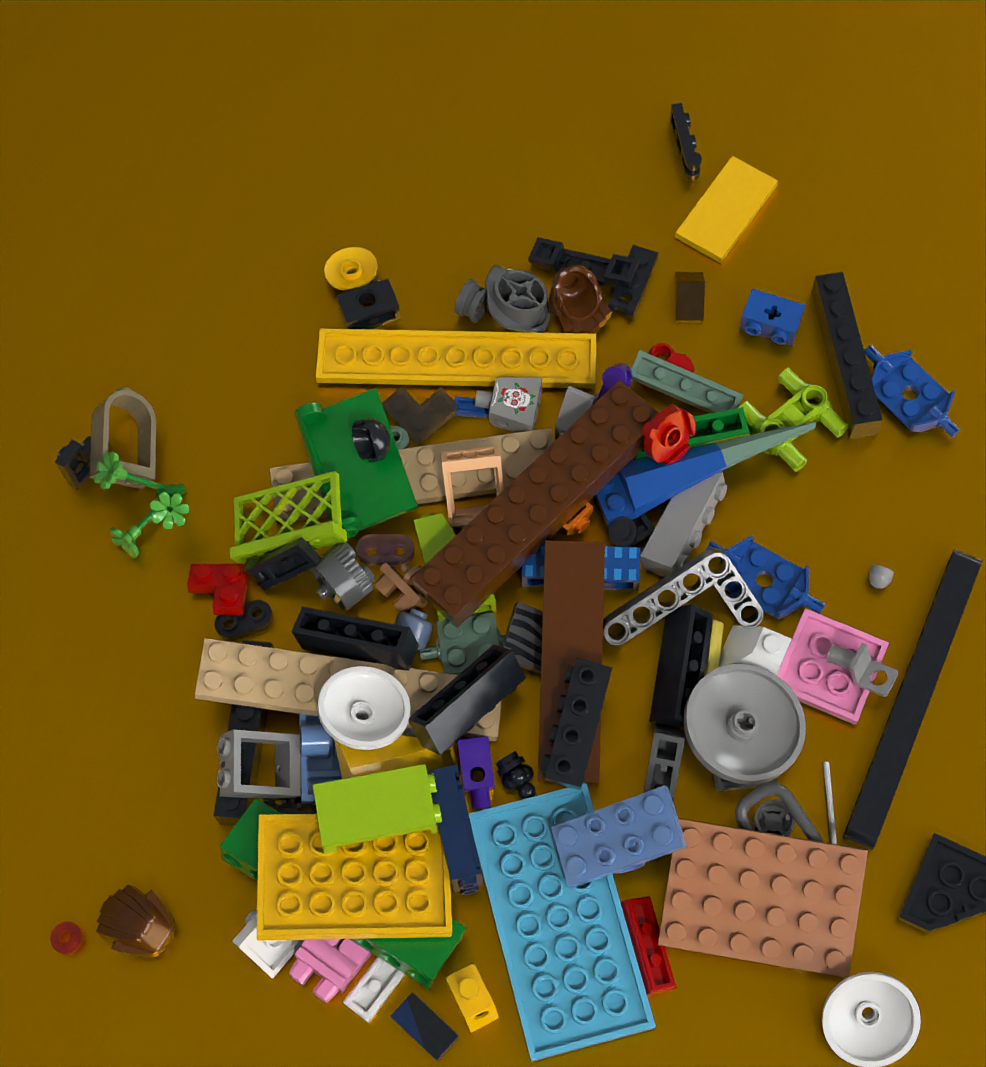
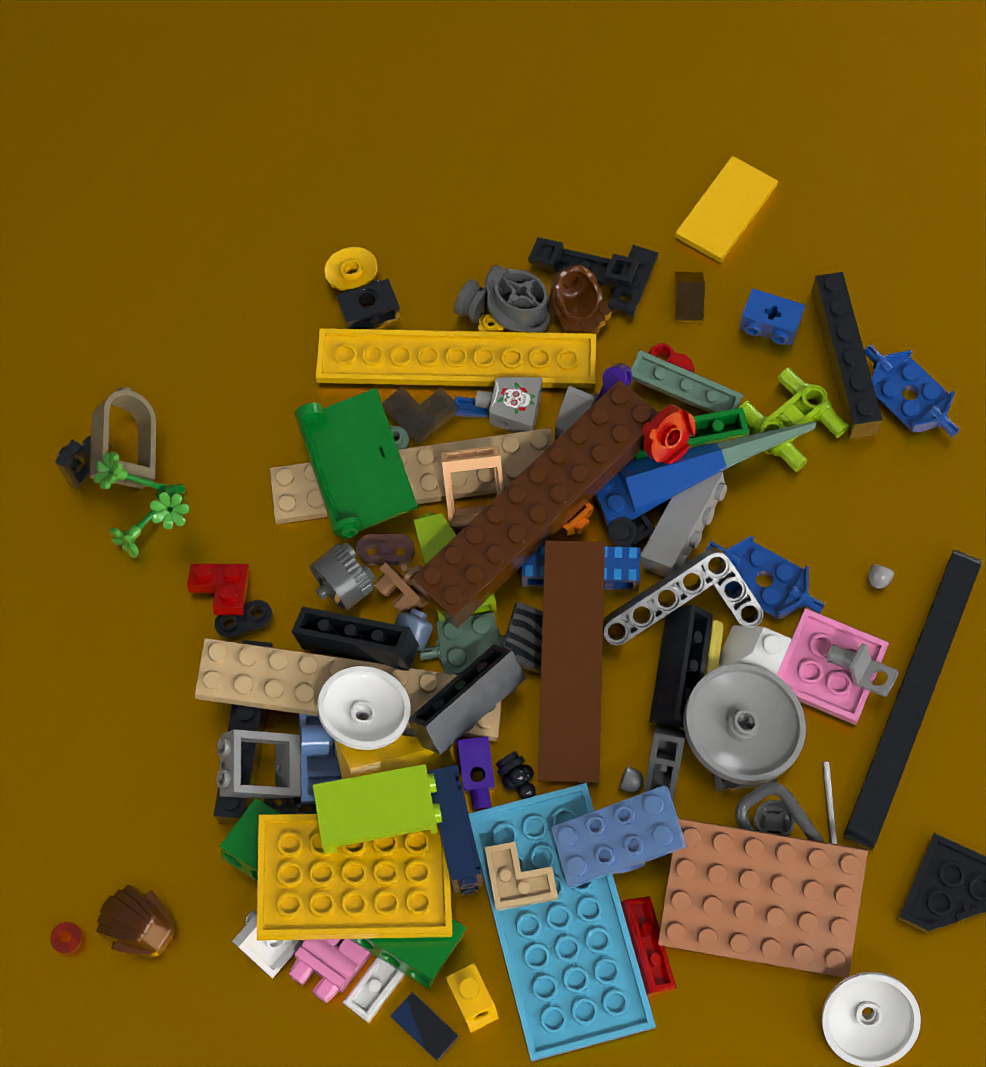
lime fence [230,471,347,564] -> none
black plate [243,537,321,591] -> none
black hair [352,418,390,463] -> none
black brick [541,658,612,790] -> none
black plate [670,103,702,180] -> none
none -> yellow plate [478,314,504,332]
none -> tan plate [485,842,558,911]
none -> light grey hinge [619,766,644,792]

